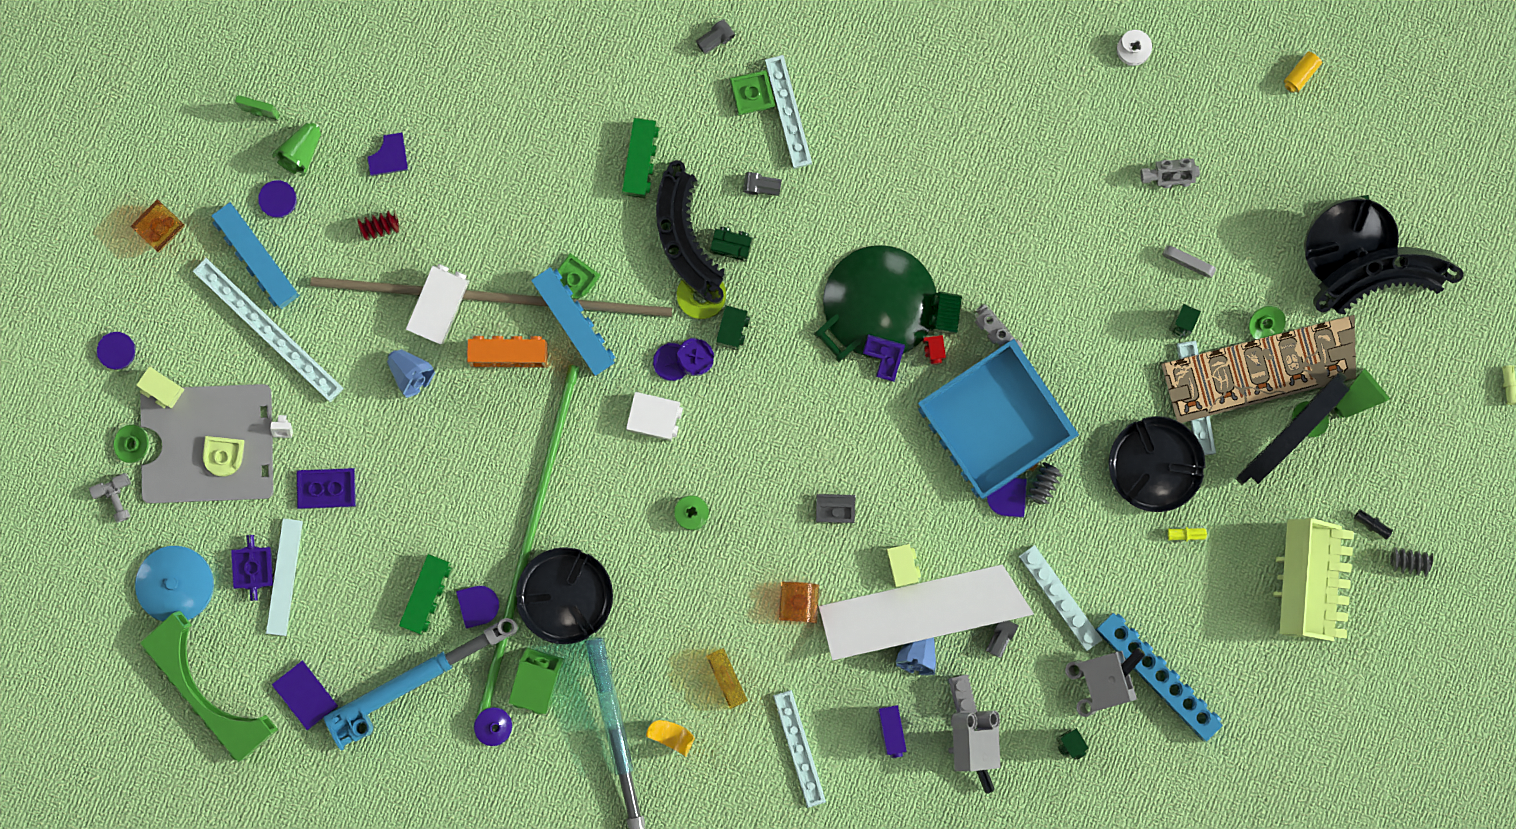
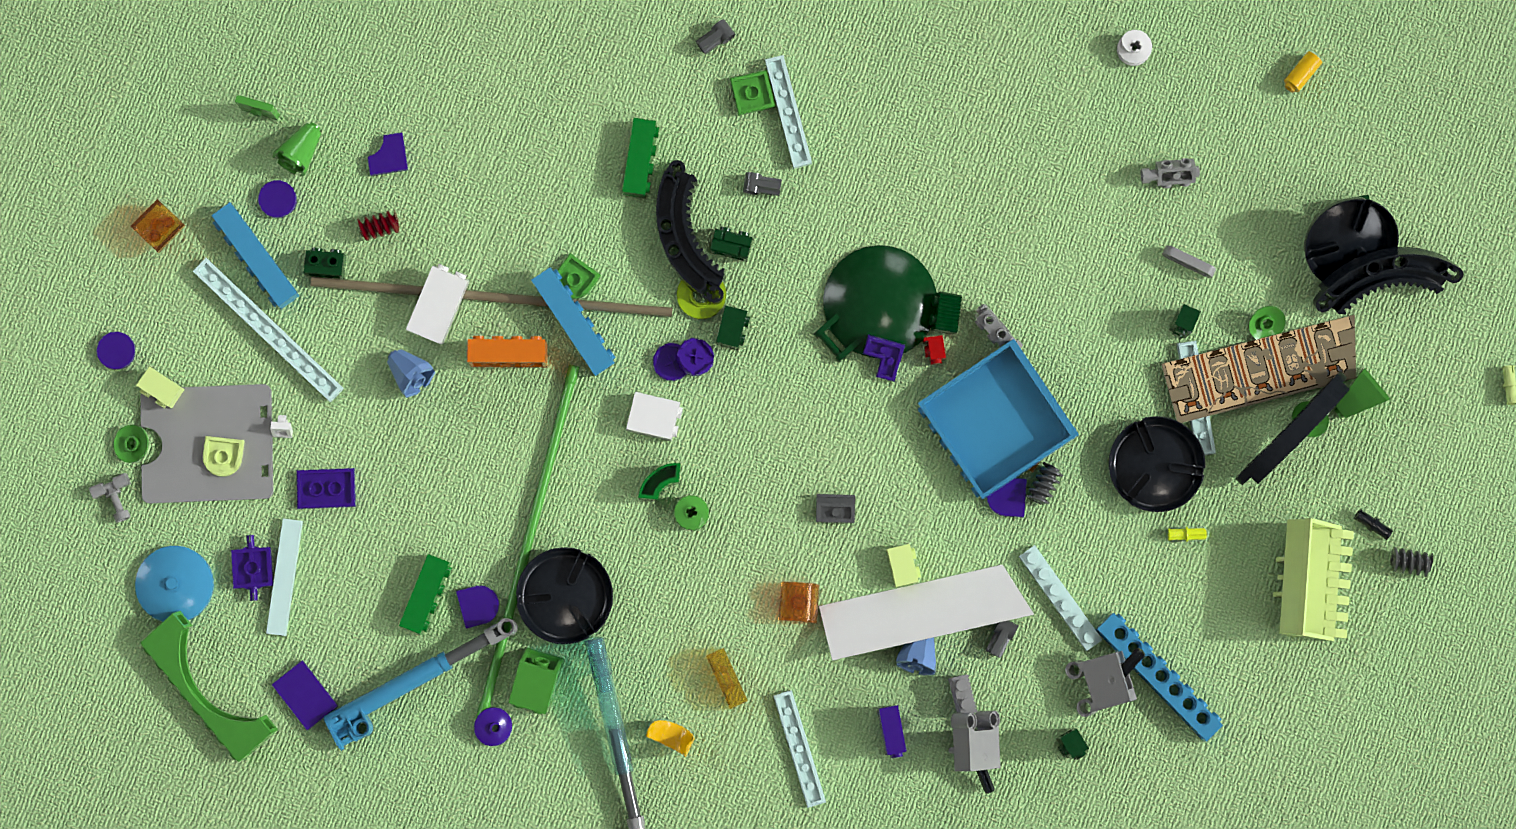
none -> dark green brick [303,247,347,279]
none -> green brick [638,463,681,501]

